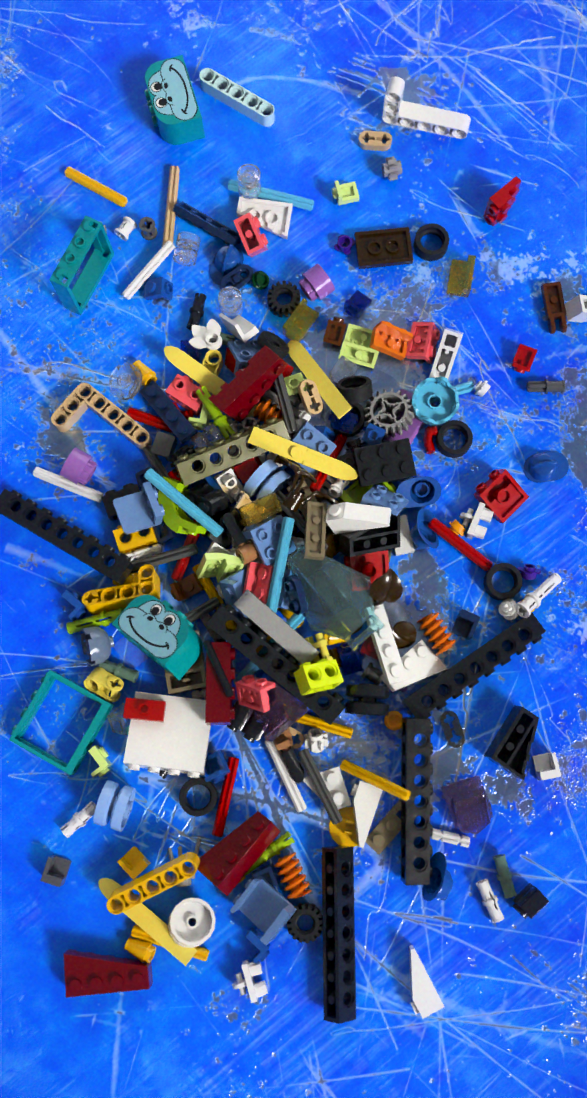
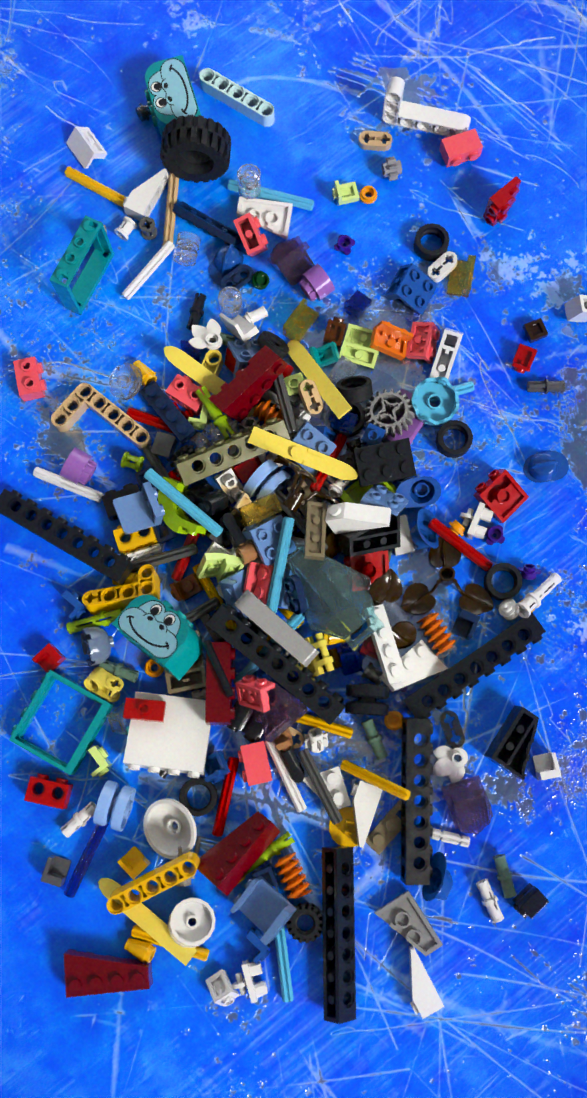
blue bracket [144,277,173,301] -> none
black tyre [267,281,300,318] -> none
neon yellow brick [293,658,344,696] -> none
dark brown plate [354,227,413,269] -> none
red arm [423,425,438,454] -> none
white plate [474,380,491,397] -> none
reddish brown hinge [541,282,567,334] -> none
none -> coral brick [13,356,47,402]
none -> red brick [24,773,73,809]
none -> red panel [32,643,66,673]
none -> clear blue axle [64,824,108,898]
none -> white panel [66,127,107,169]
none -> lime bush [120,451,144,473]
none -> white slope [123,168,169,223]
none -> clear smoke plate [135,103,151,122]
none -> white dish [143,798,197,859]
none -> light orange plate [144,659,164,678]
none -> black tyre [160,115,231,183]
none -> white bracket [205,969,239,1007]
none -> coral brick [238,741,273,786]
none -> white pin [243,306,268,324]
none -> clear purple piece [266,236,315,285]
none -> medium azure axle [275,927,294,1002]
none -> teal bracket [309,341,341,368]
none -> light orange plate [359,186,377,204]
none -> sand green pin [361,718,388,760]
none -> light grey wing [374,890,443,956]
none -> blue bracket [384,263,438,315]
none -> dark brown plant [401,536,494,615]
none -> white beam [427,251,458,283]
none -> white plate [433,745,468,784]
none -> coral brick [439,129,483,167]
none -> dark purple plate [486,525,505,545]
none -> dark brown plate [523,318,548,343]

